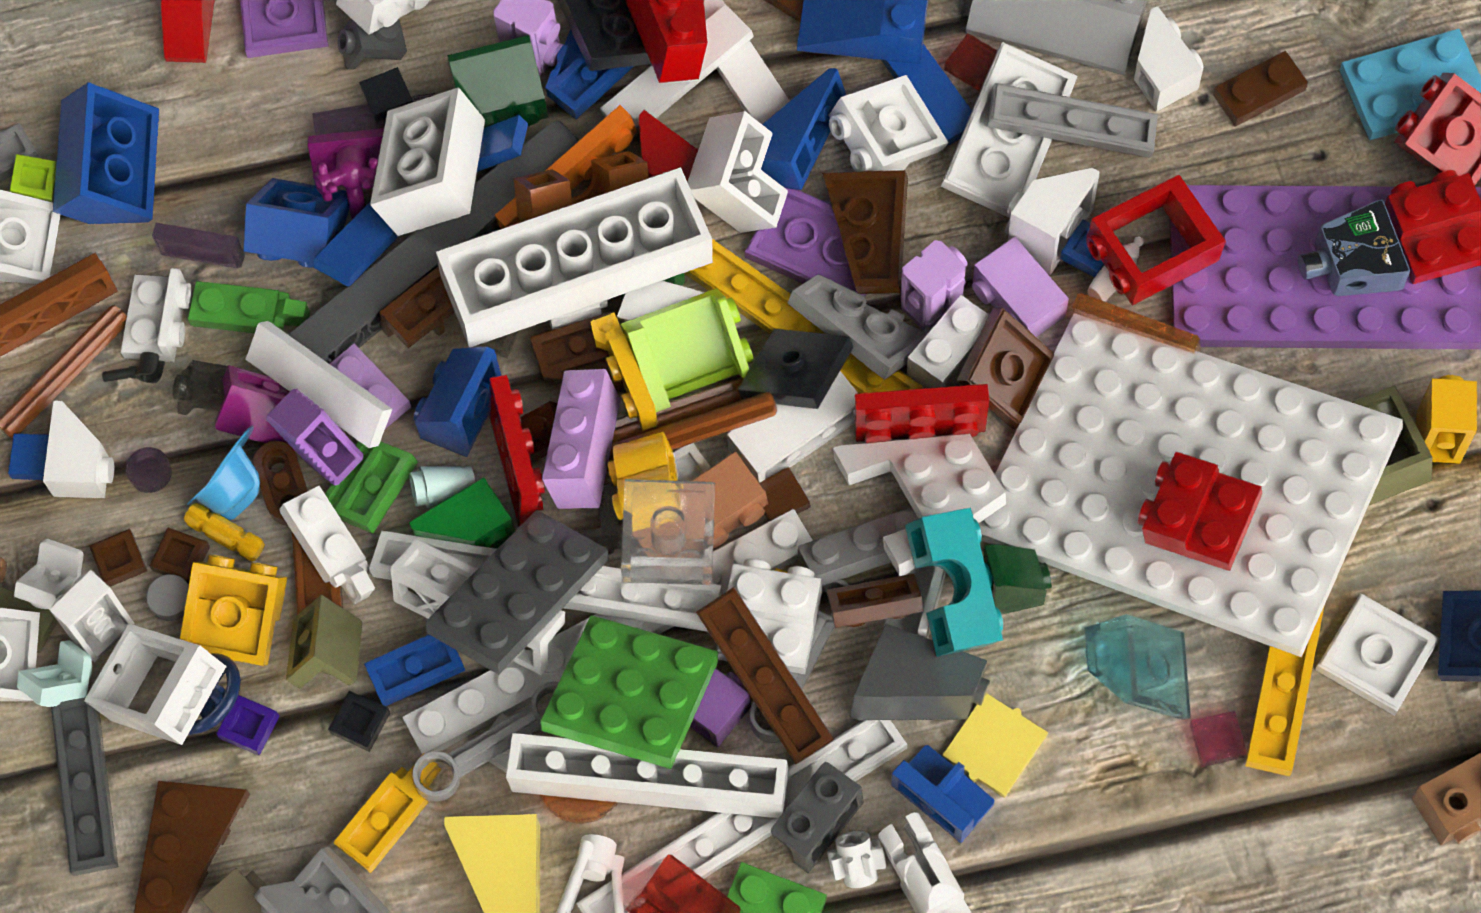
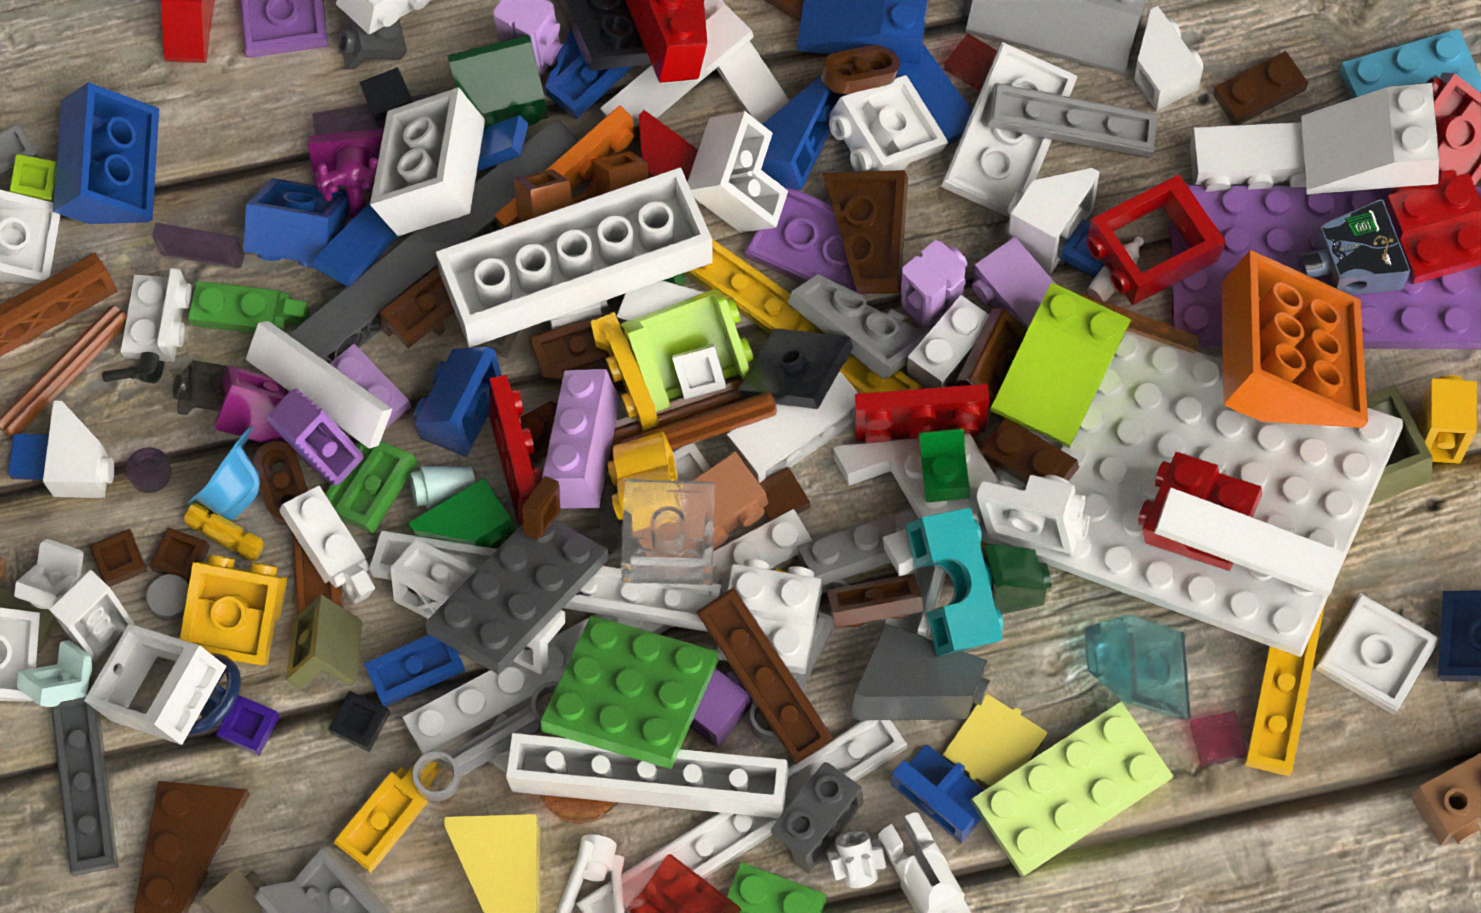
none -> reddish brown tile [523,476,560,540]
none -> white plate [672,344,726,400]
none -> reddish brown plate [821,45,900,94]
none -> green slope [918,428,970,503]
none -> yellowish green plate [970,701,1174,878]
none -> white plate [976,475,1090,555]
none -> reddish brown plate [980,418,1079,485]
none -> lime slope [990,282,1131,448]
none -> white tile [1154,488,1344,597]
none -> white brick [1189,122,1306,192]
none -> orange slope [1221,250,1368,428]
none -> white slope [1301,83,1439,194]

